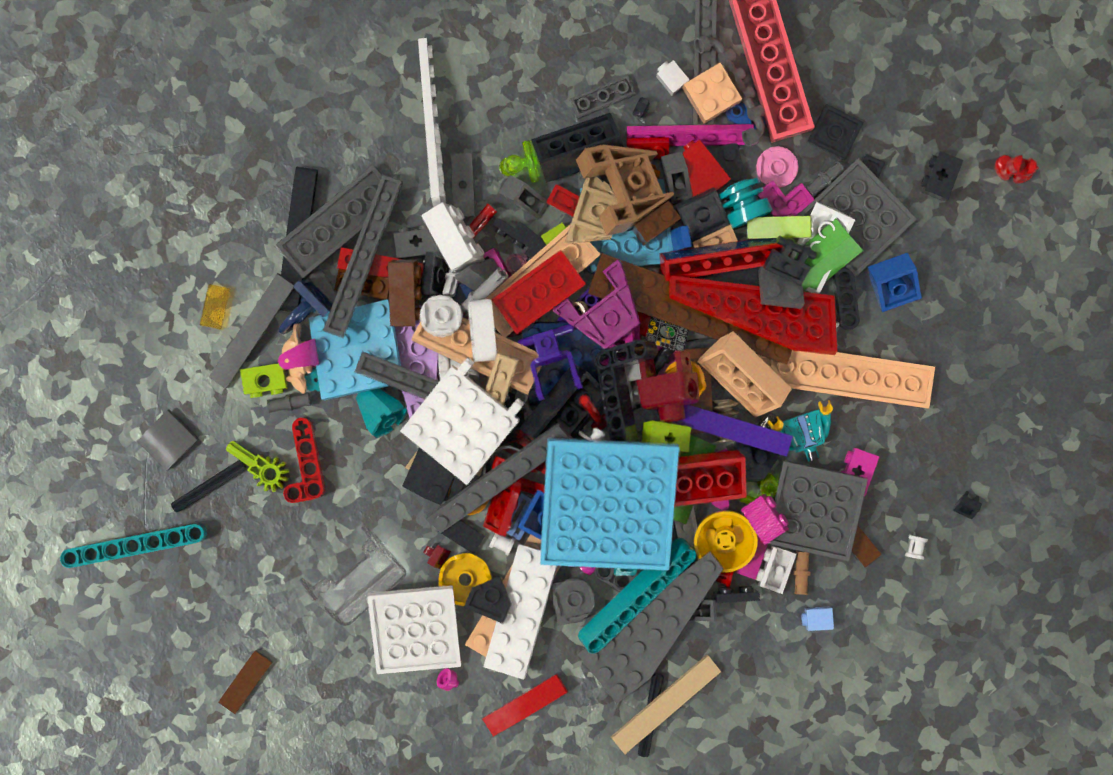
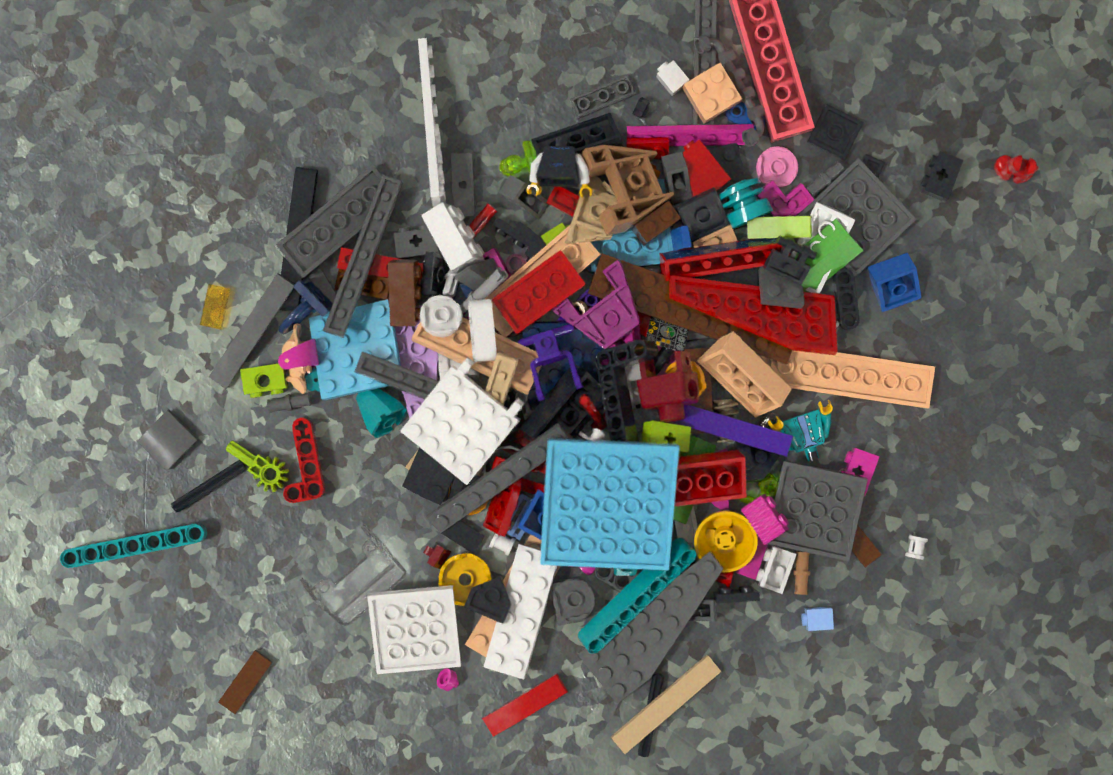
black tile [953,491,982,519] -> none
none -> black torso [527,137,593,198]

